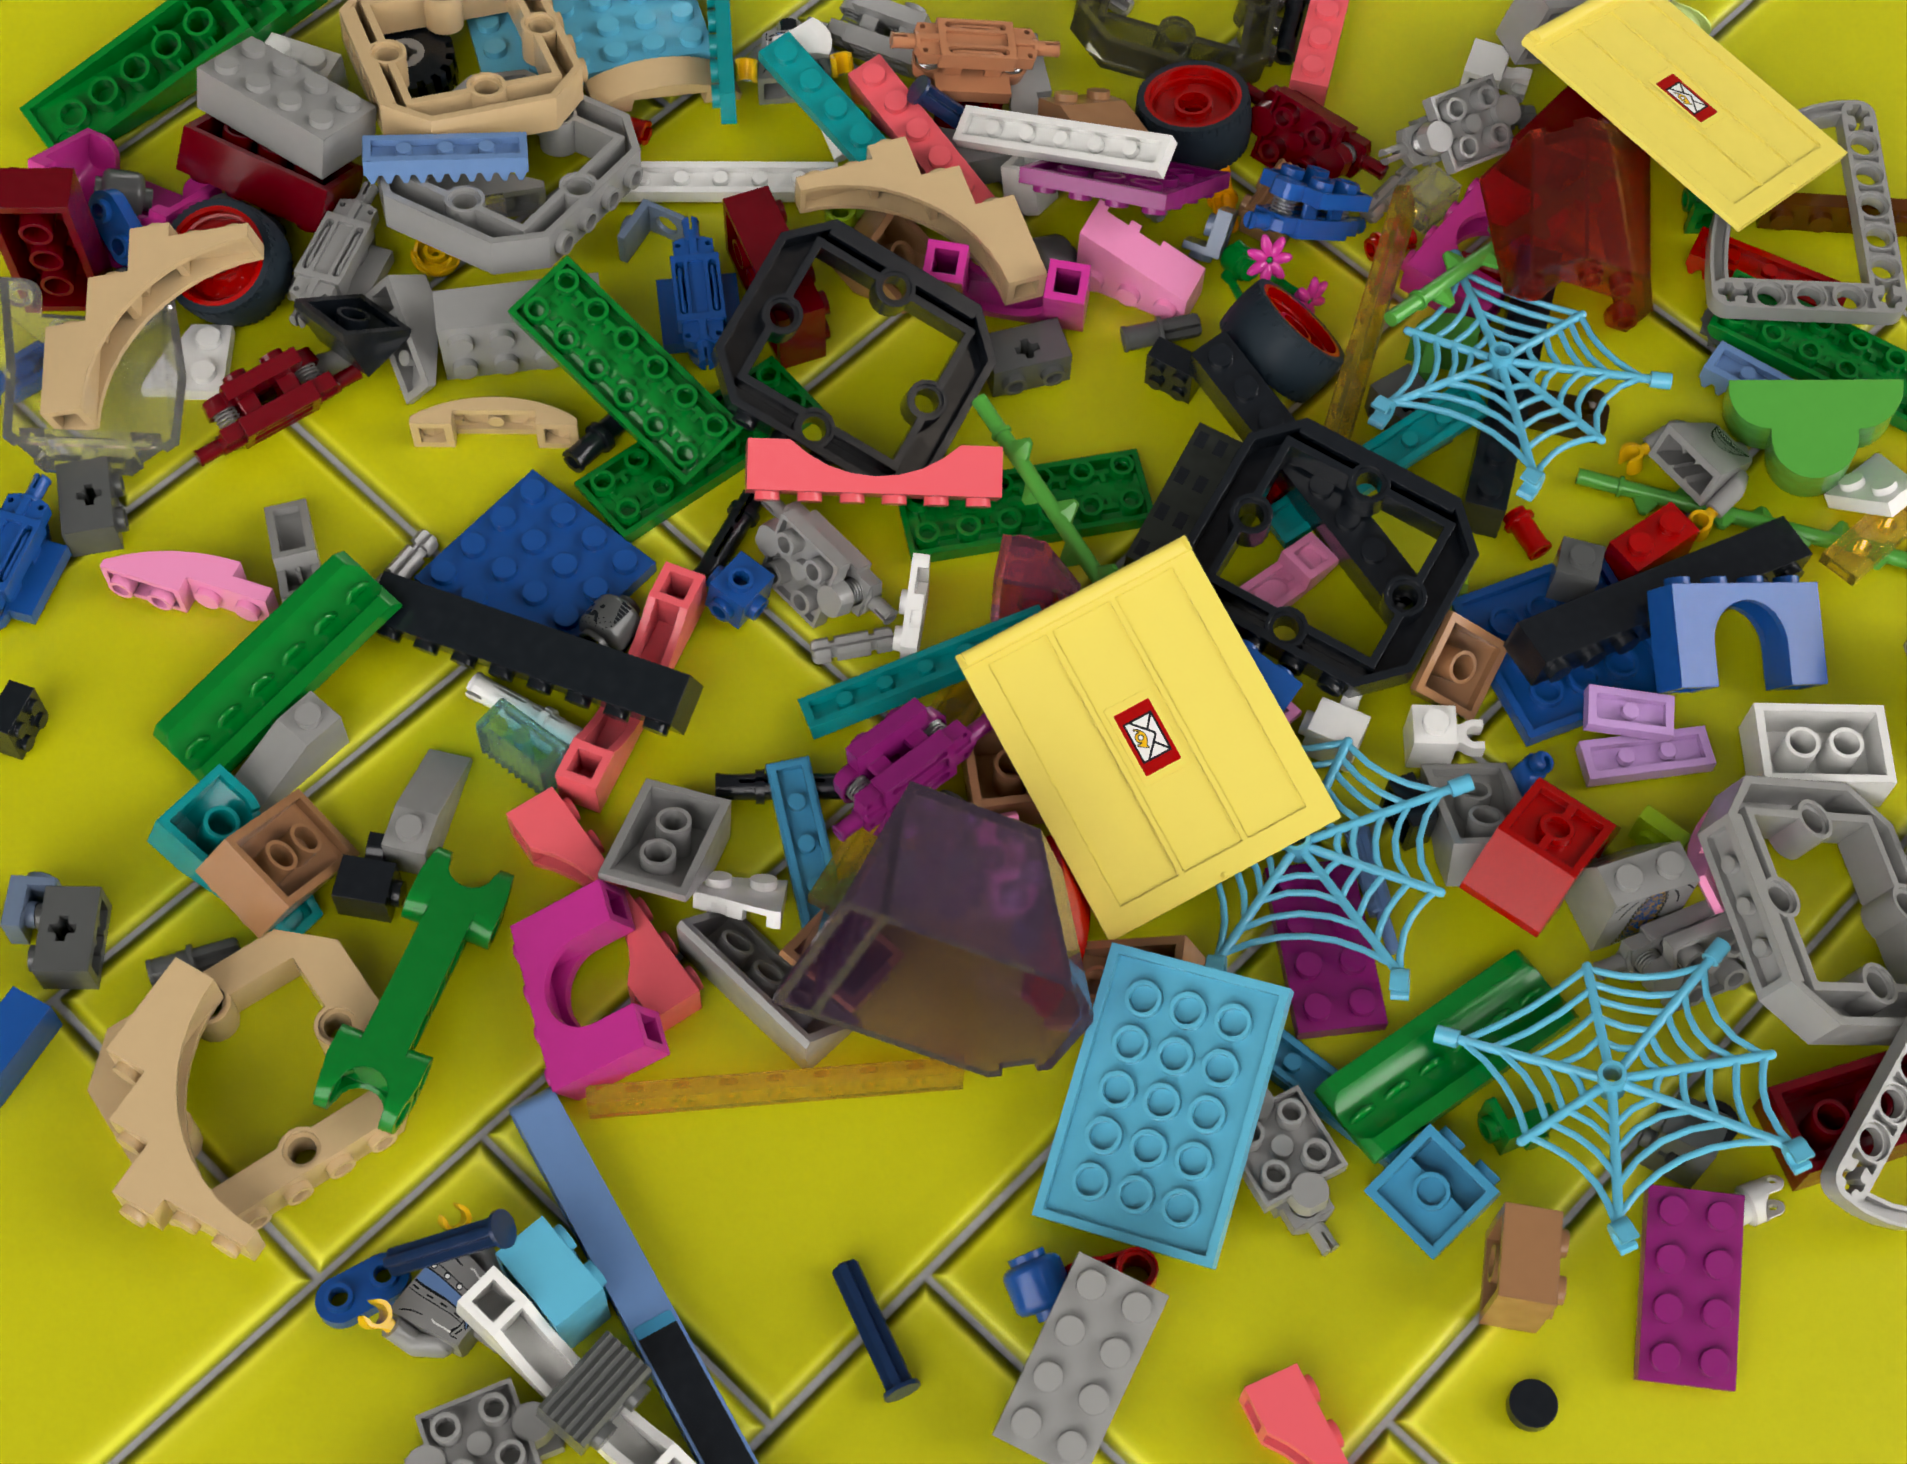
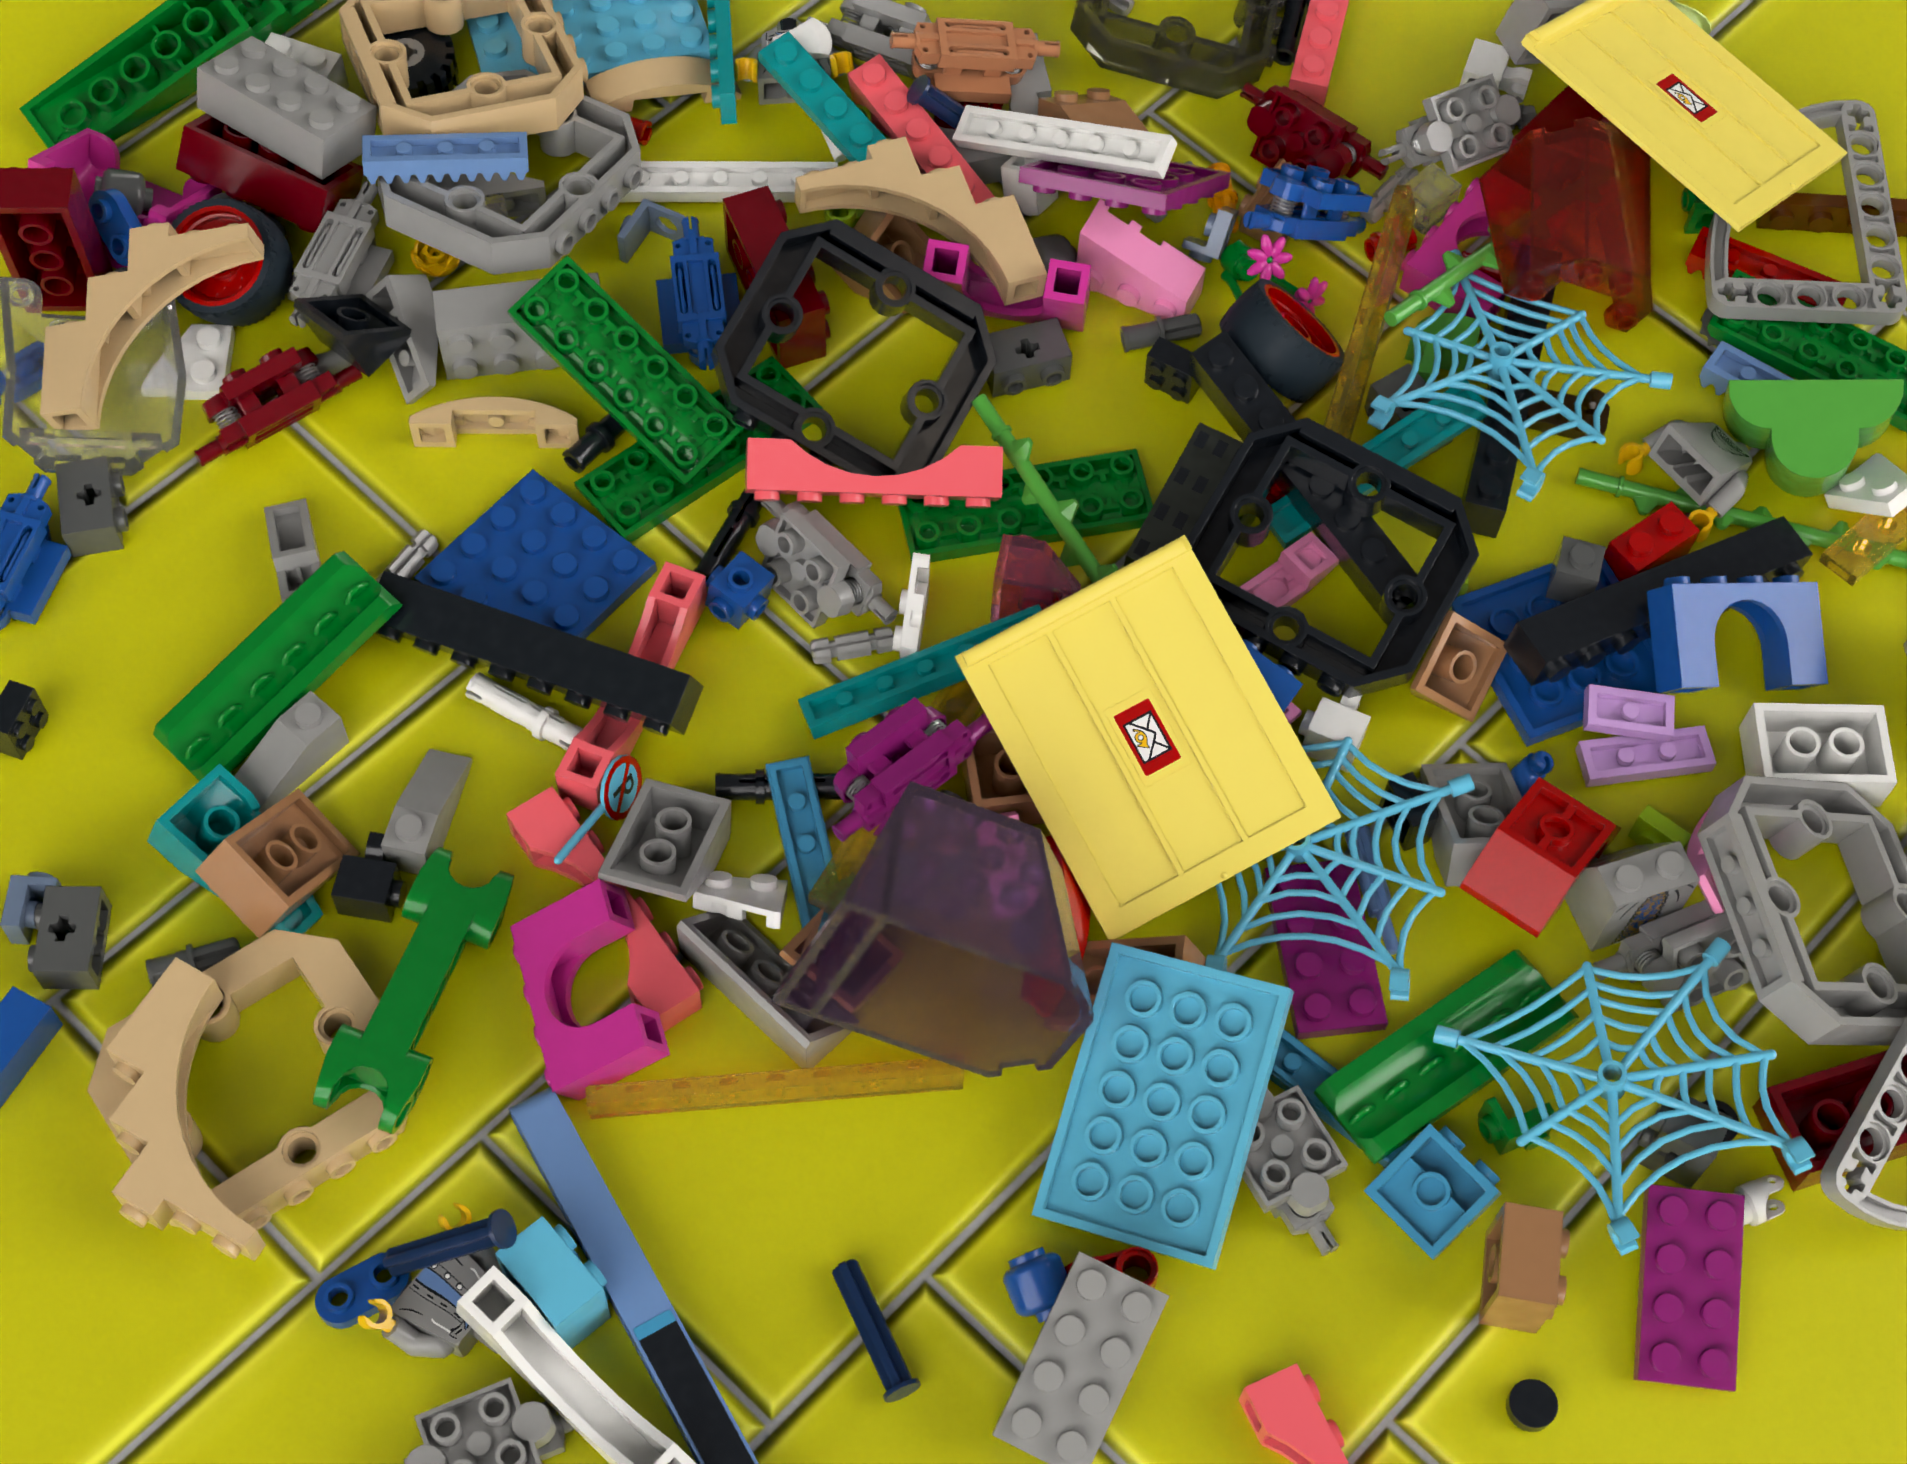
bright pink slope [100,551,279,622] -> none
clear light blue brick [476,698,569,793] -> none
dark grey brick [536,1331,652,1456] -> none
dark grey head [579,594,641,652] -> none
wheel [1135,60,1252,170] -> none
white brick [1403,704,1485,768] -> none
red pin [1503,505,1552,561] -> none
none -> medium azure piece [554,754,642,864]

